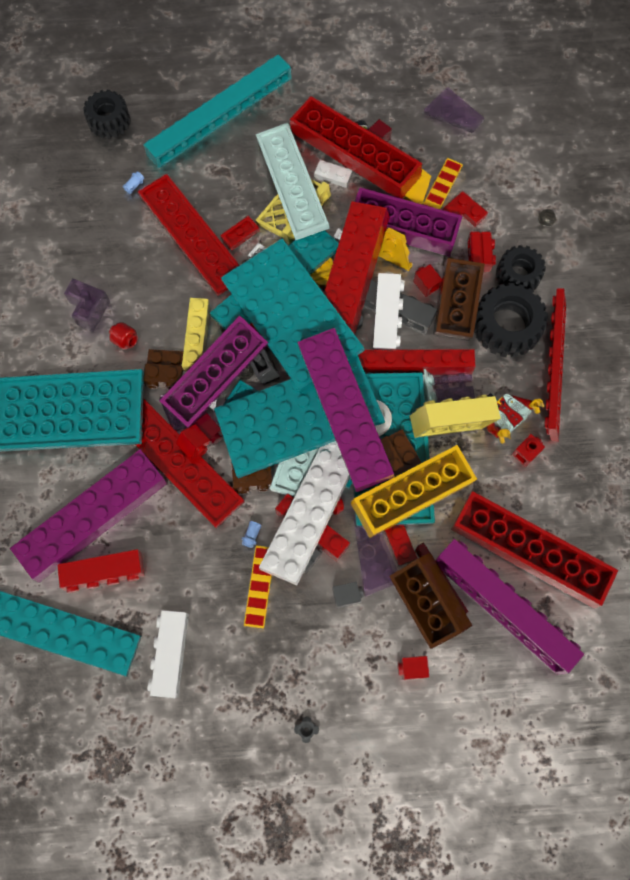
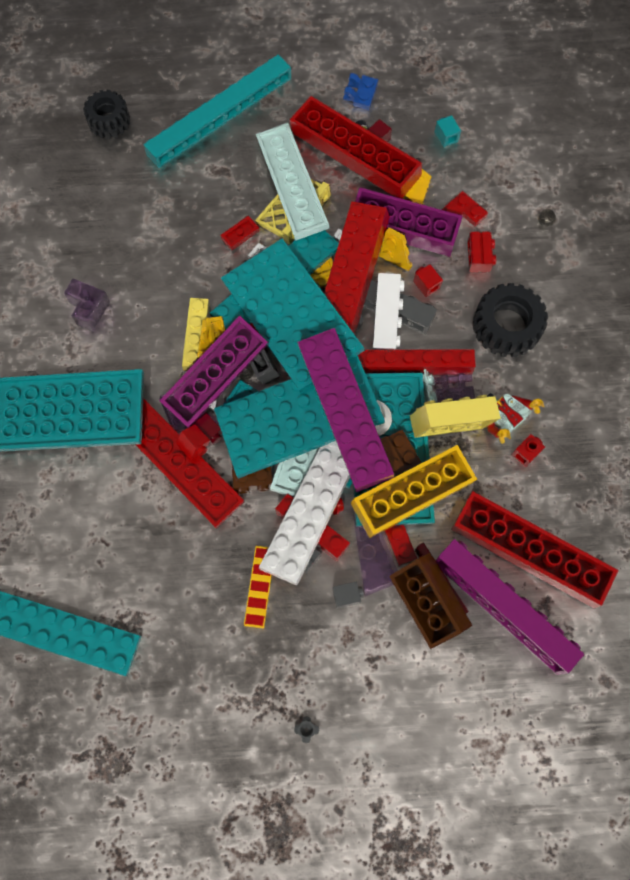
magenta brick [10,450,167,583] -> none
red brick [57,549,145,593] -> none
red head [109,322,138,350] -> none
light blue pin [123,171,144,194] -> none
red plate [138,174,240,296] -> none
reddish brown plate [144,349,184,390] -> none
white brick [148,610,189,698] -> none
light blue pin [242,521,261,548] -> none
white plate [314,160,352,188] -> none
red brick [397,656,429,680] -> none
tile [423,158,463,210] -> none
clear purple wing [424,87,484,133] -> none
reddish brown brick [433,258,485,340] -> none
black tyre [496,245,546,290] -> none
red plate [545,288,566,442] -> none
none -> yellow wing [197,316,225,358]
none -> blue plate [343,73,378,110]
none -> teal brick [434,115,461,148]

